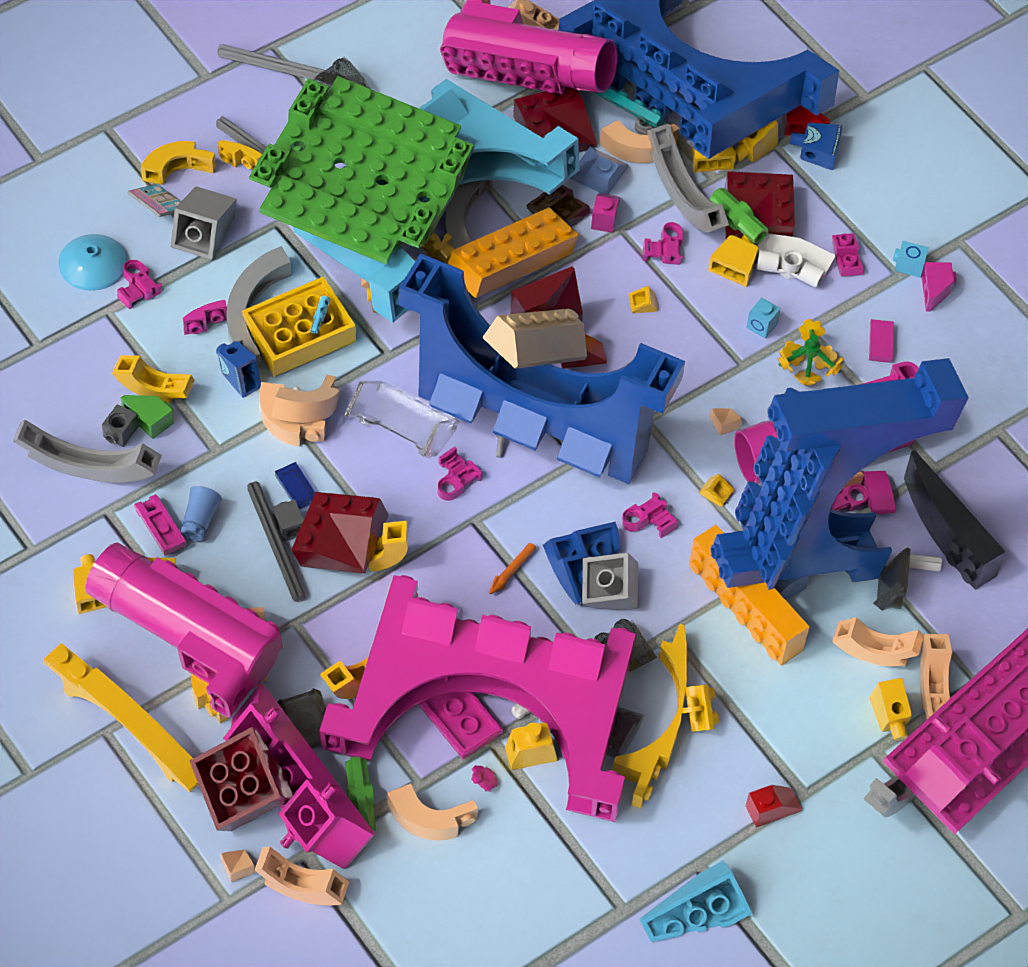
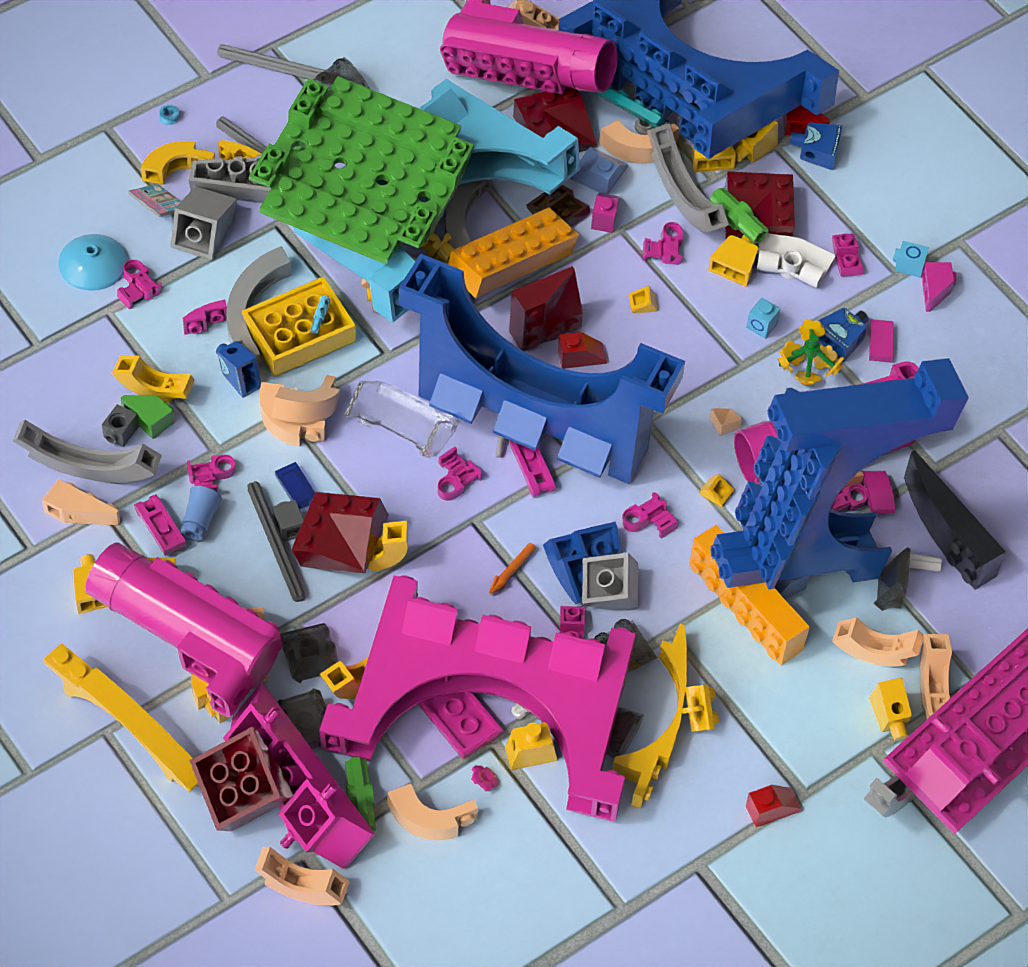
light nougat slope [220,850,255,883] -> none
tan slope [483,309,587,369] -> none
medium azure wedge [639,860,753,942] -> none
none -> light nougat slope [42,479,120,526]
none -> medium azure bush [159,104,179,125]
none -> dark pink piece [187,455,236,492]
none -> light grey wedge [189,155,272,202]
none -> clear smoke slope [280,623,338,684]
none -> dark pink plate [510,440,555,497]
none -> dark pink slope [559,606,585,639]
none -> blue torso [818,308,869,362]

